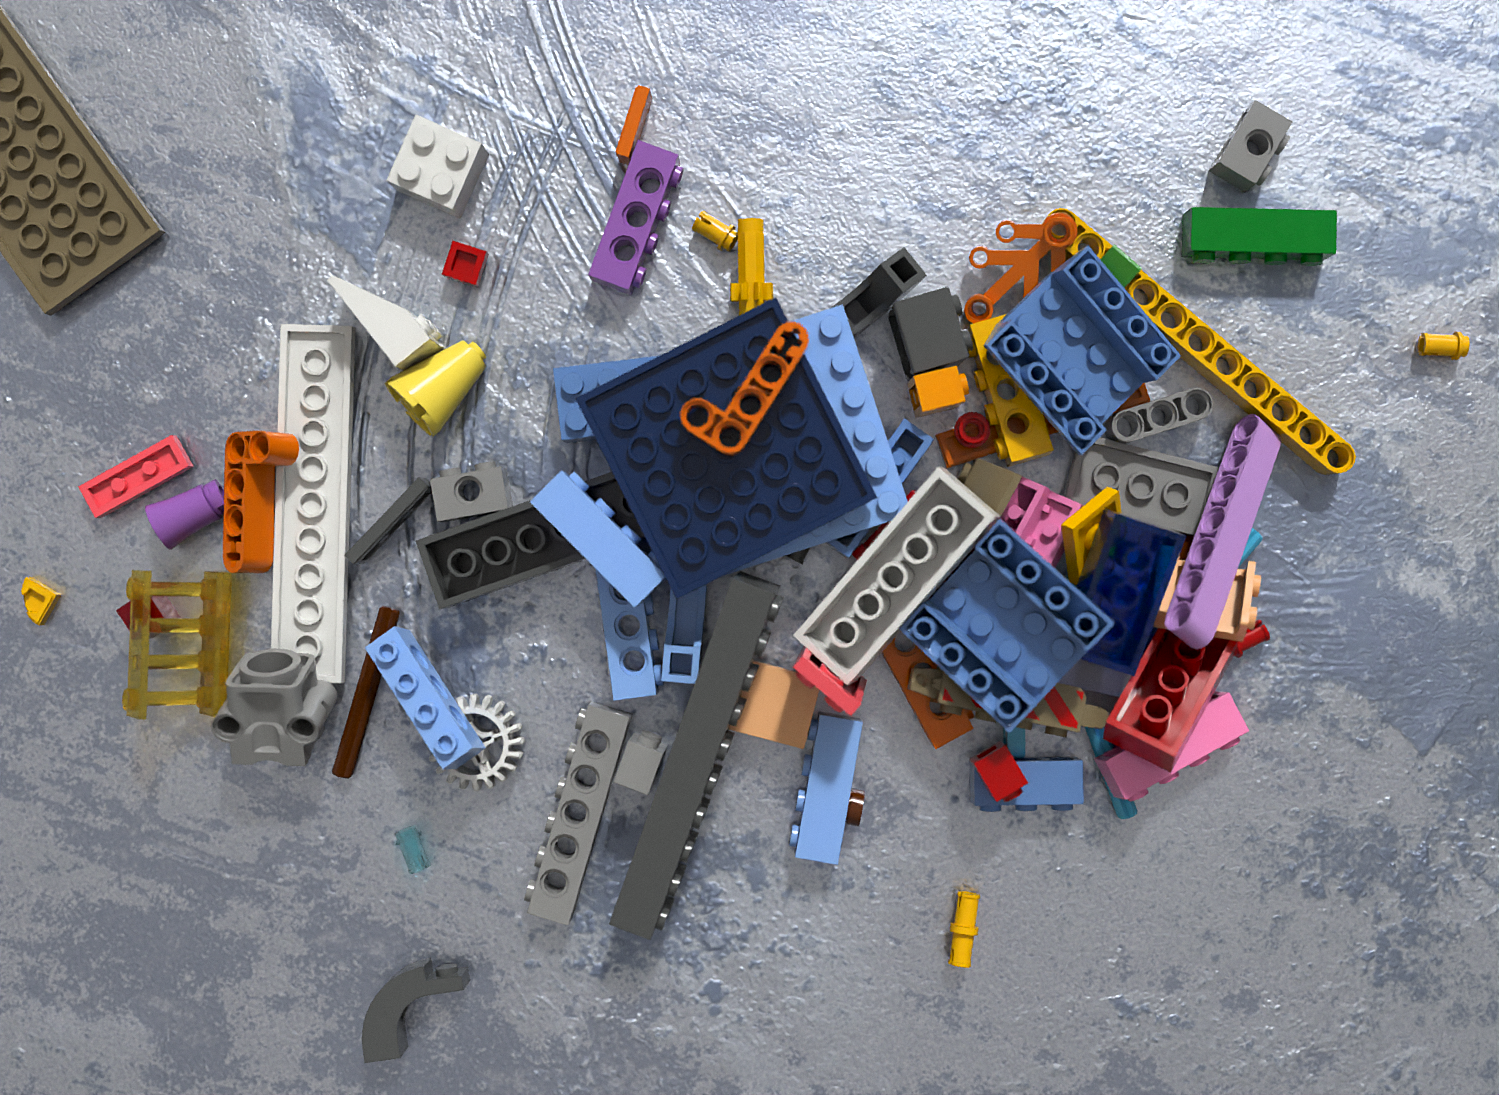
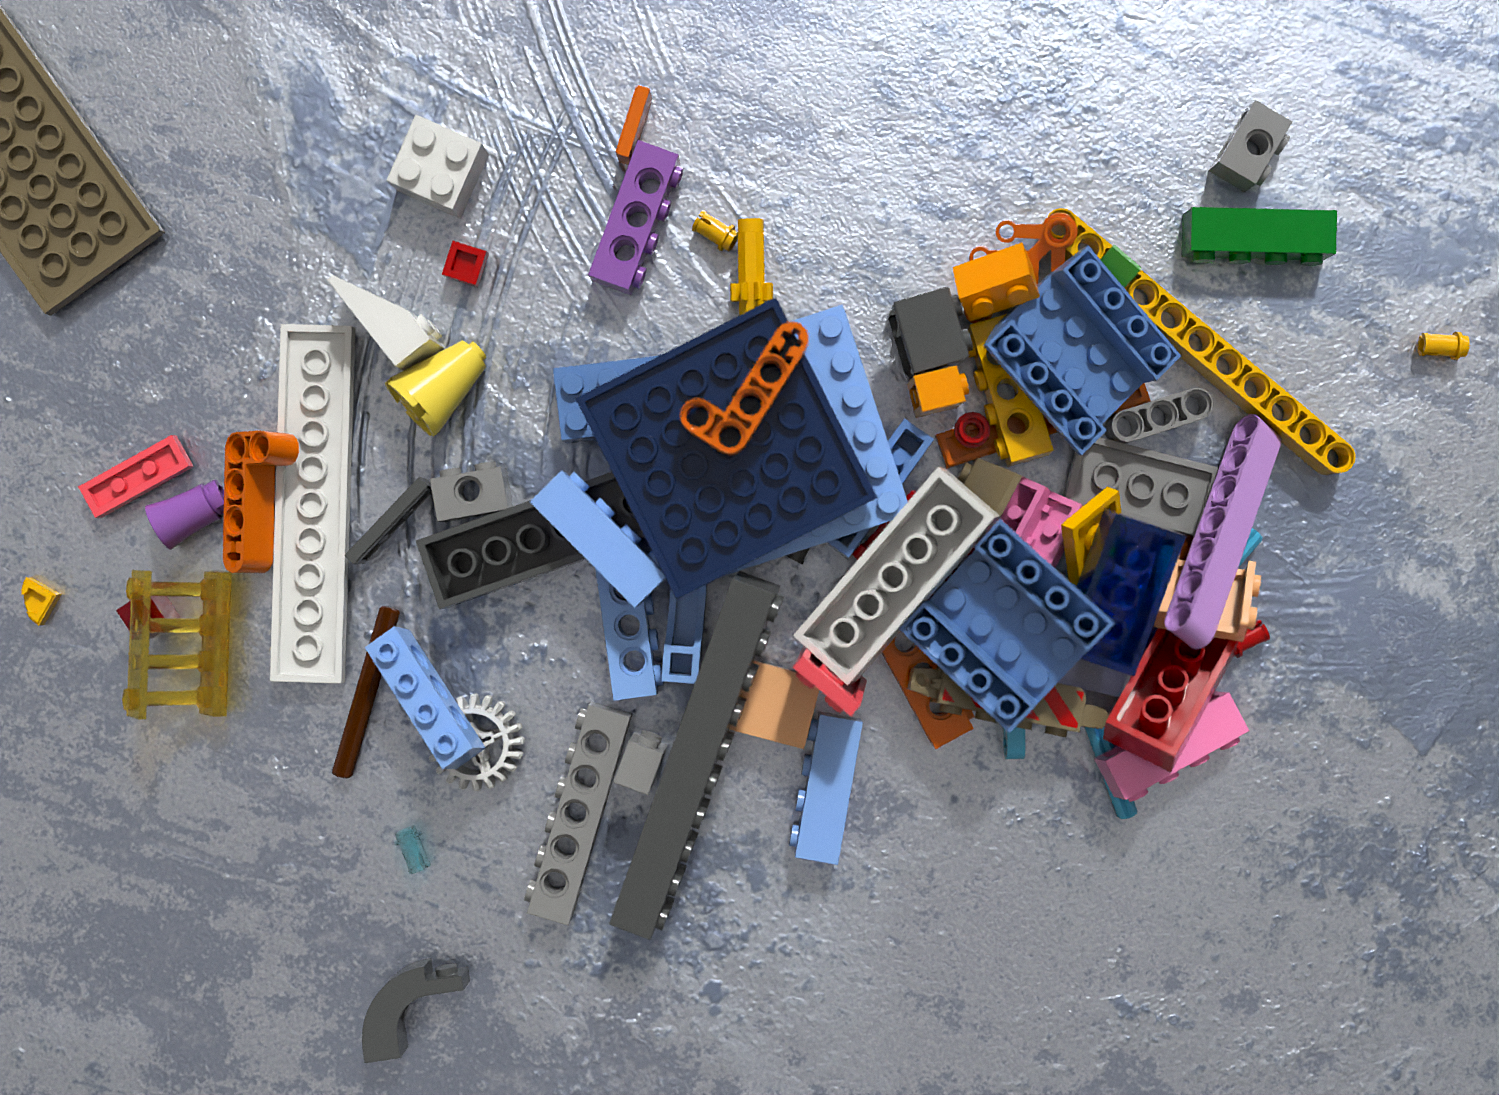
light grey piece [211,649,337,766] -> none
dark grey arch [829,247,927,338] -> none
reddish brown tile [846,789,865,826] -> none
yellow pin [948,891,980,968] -> none
red brick [969,741,1028,802] -> none
medium blue brick [969,756,1084,812] -> none
none -> light orange brick [953,242,1040,321]

